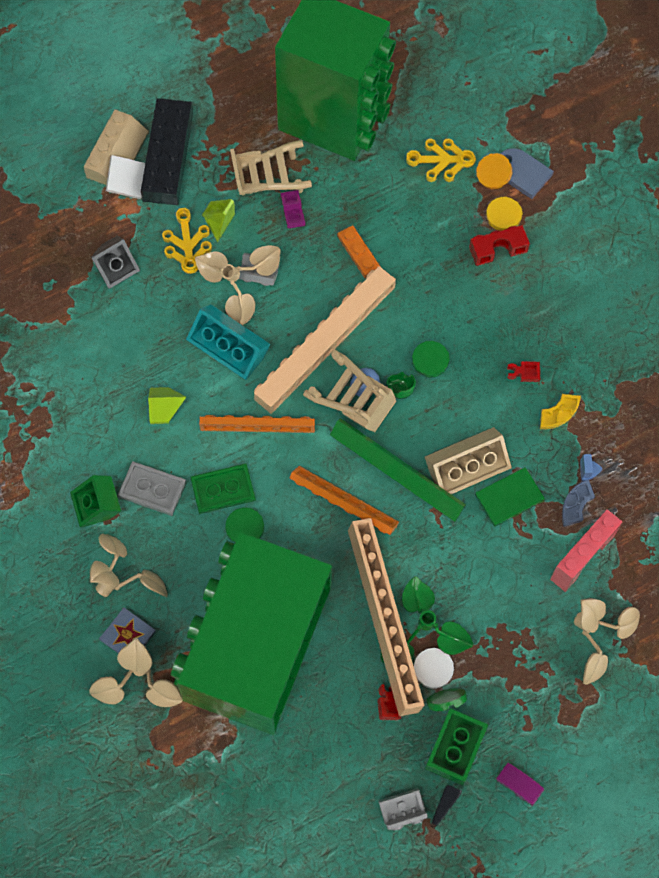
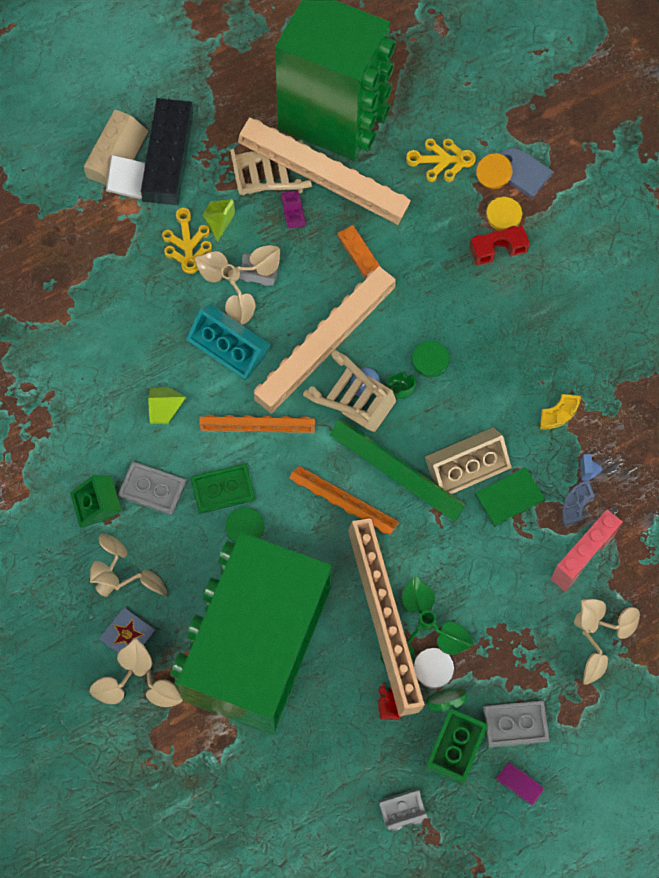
dark grey slope [91,235,140,289] -> none
black slope [431,785,462,828] -> none
red plate [507,361,540,382] -> none
none -> light nougat brick [238,117,411,225]
none -> light grey tile [483,700,550,748]

